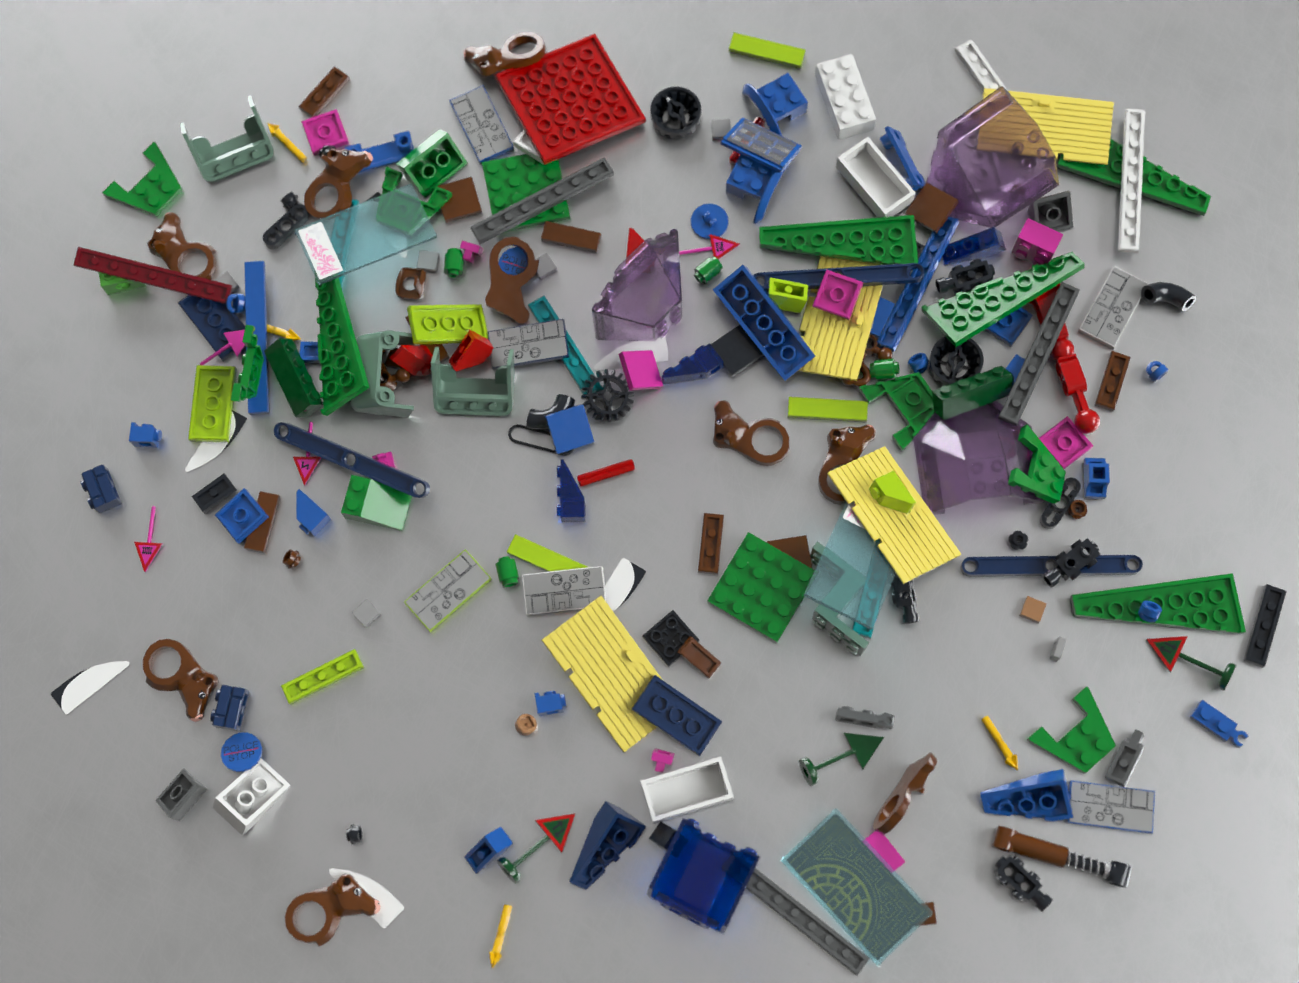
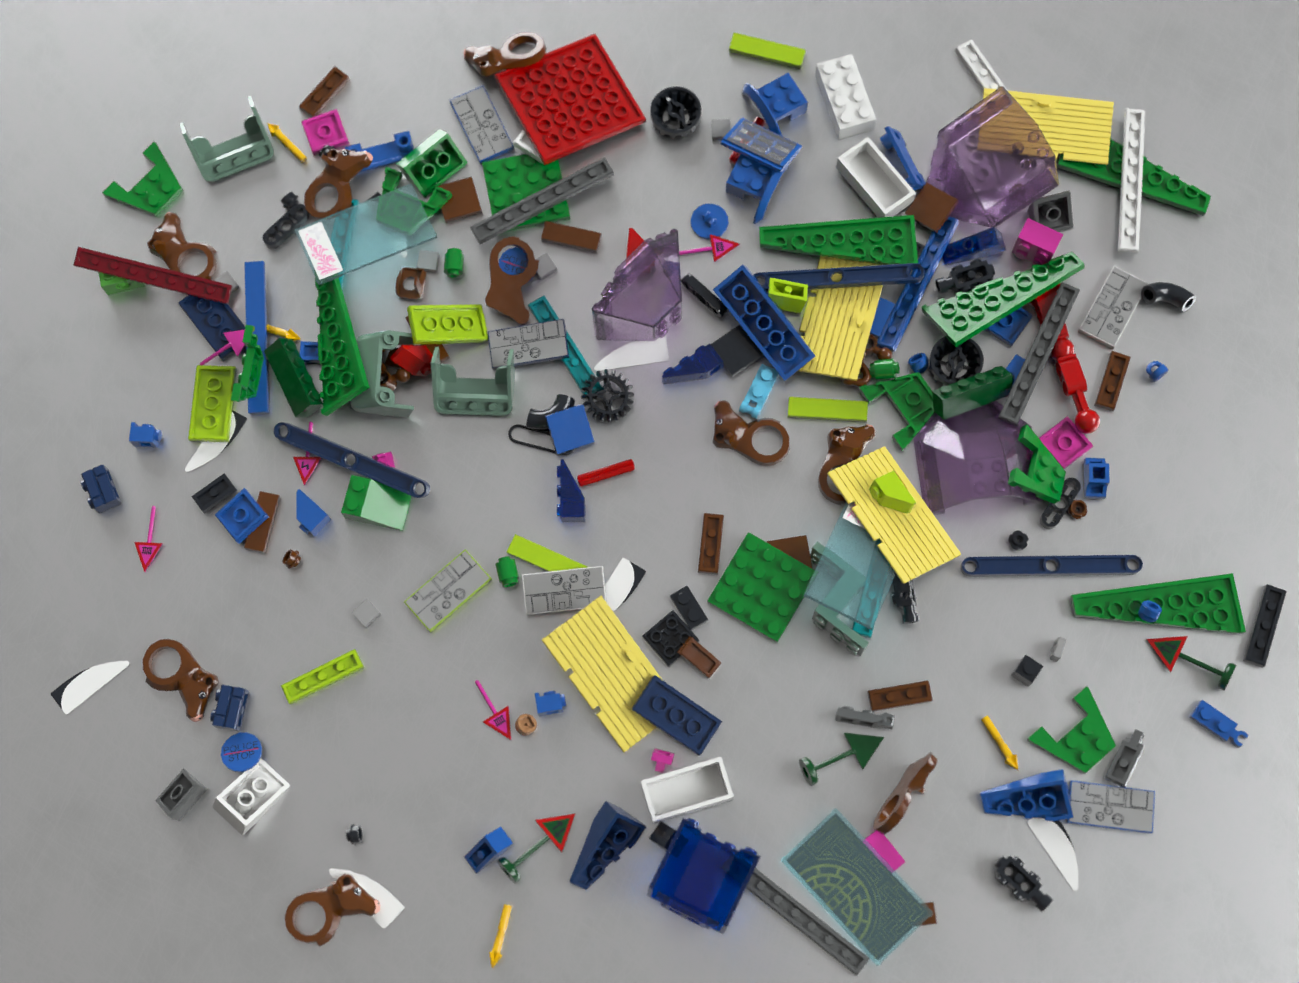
blue tile [226,294,245,313] -> none
red slope [449,330,494,371] -> none
dark pink tile [460,240,484,263] -> none
dark pink tile [618,350,663,391] -> none
green brick [694,256,723,284] -> none
dark pink tile [813,269,864,320] -> none
piece [993,826,1132,888] -> none
medium nougat tile [1019,596,1047,623] -> none
black brick [1042,538,1100,588] -> none
none -> piece [475,680,511,740]
none -> black plate [670,586,708,631]
none -> black beam [681,273,728,318]
none -> medium azure plate [739,364,779,420]
none -> reddish brown tile [867,680,933,712]
none -> black brick [1011,655,1043,687]
none -> white sticker [1027,817,1078,891]

